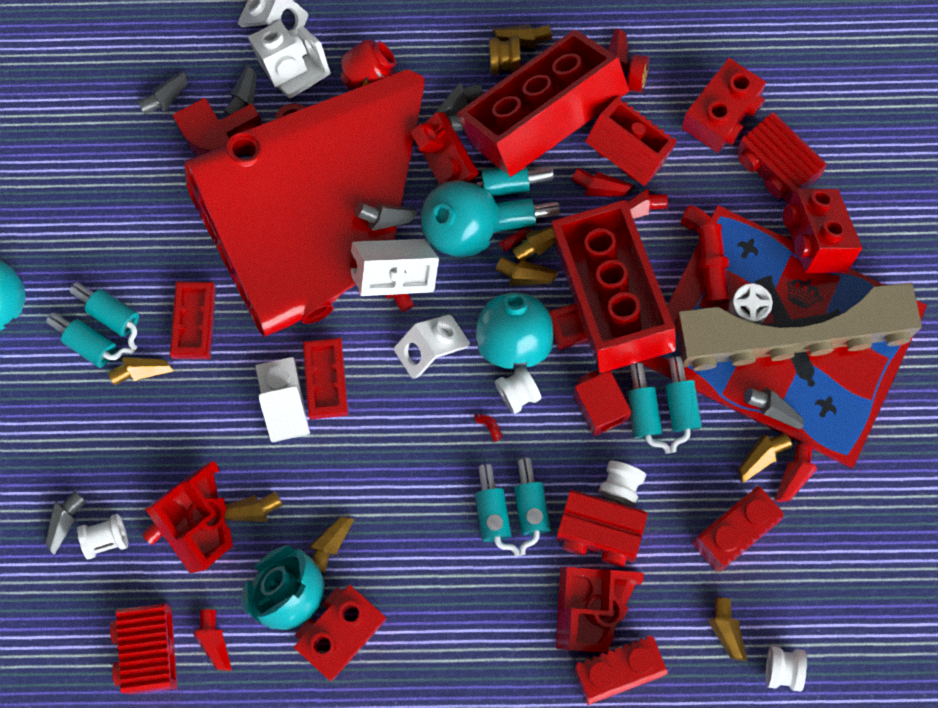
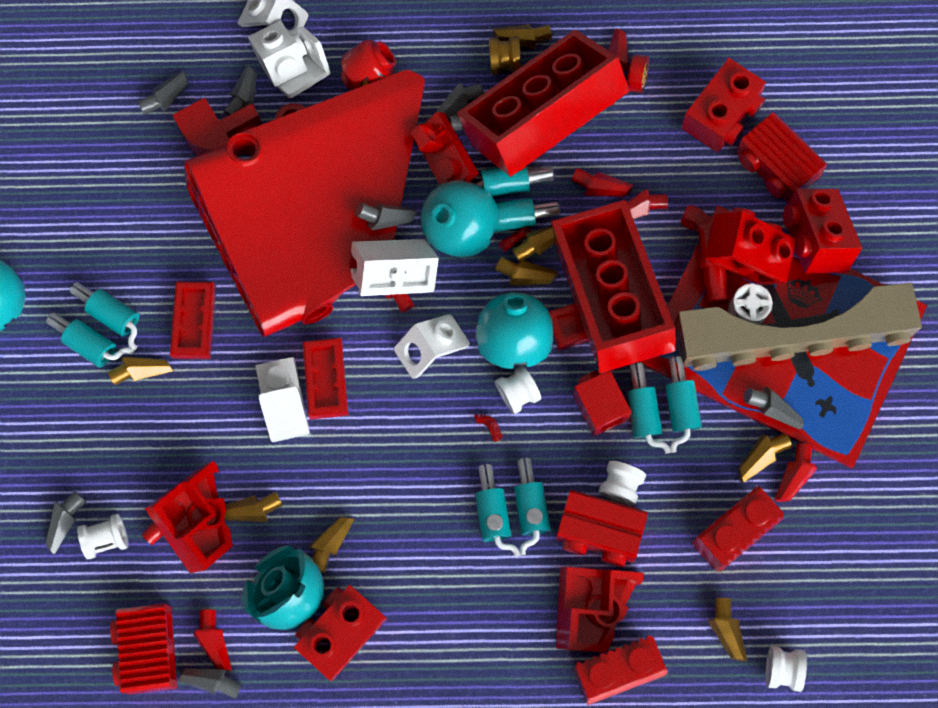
red brick [585,98,677,186] -> none
none -> dark grey bar [178,668,242,699]
none -> red brick [704,208,796,285]

